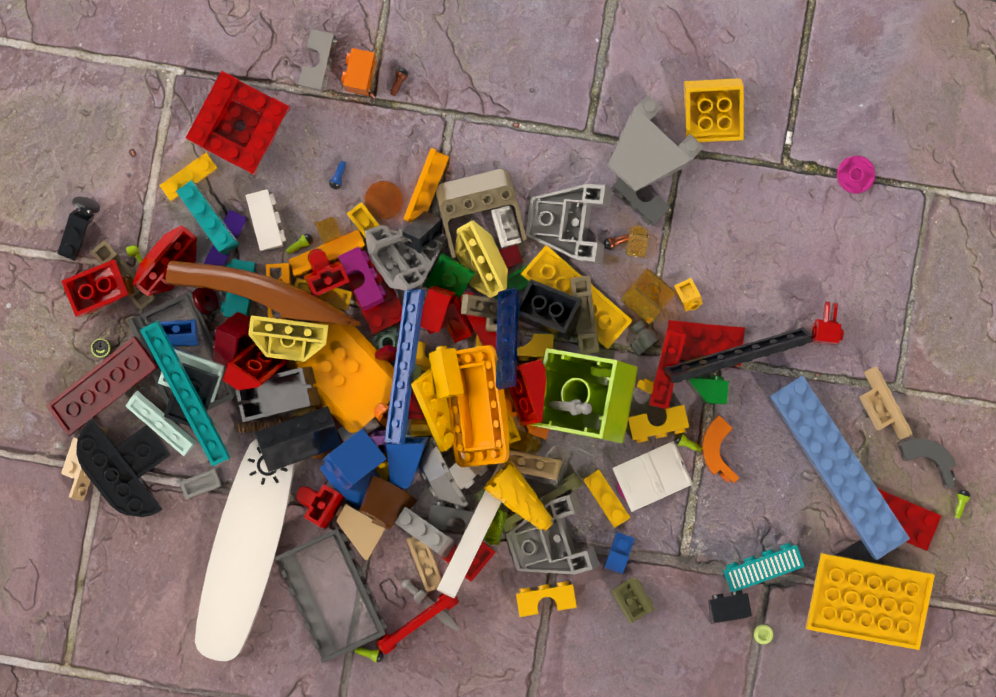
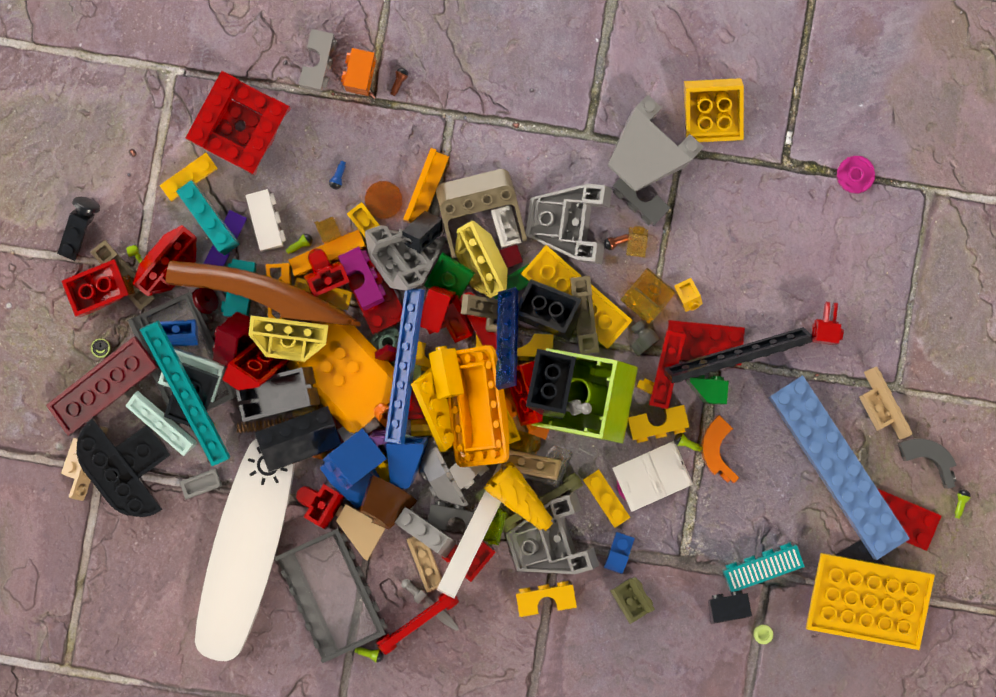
none -> black slope [526,349,576,419]

